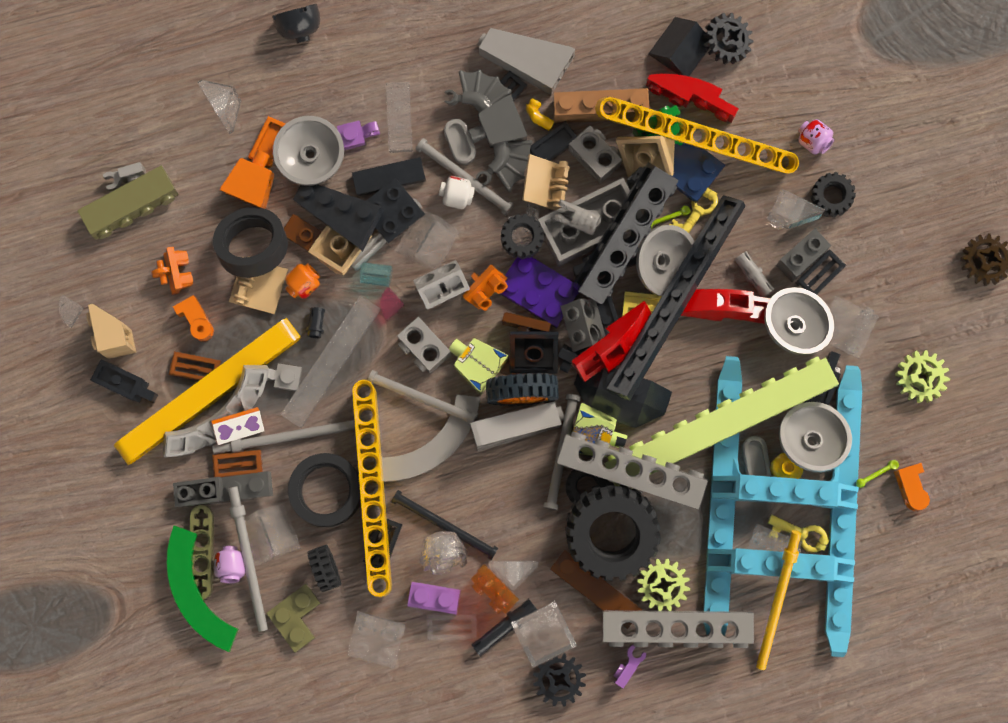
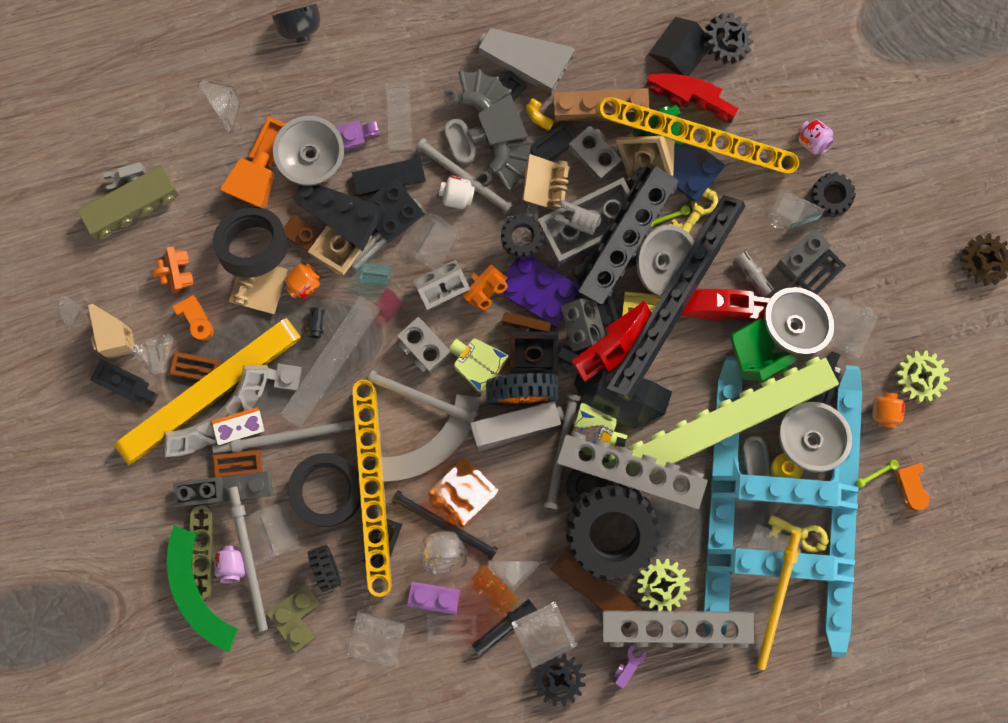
none -> clear rock [132,334,174,374]
none -> clear orange plate [428,457,499,528]
none -> green bracket [730,318,796,383]
none -> orange head [872,392,905,428]

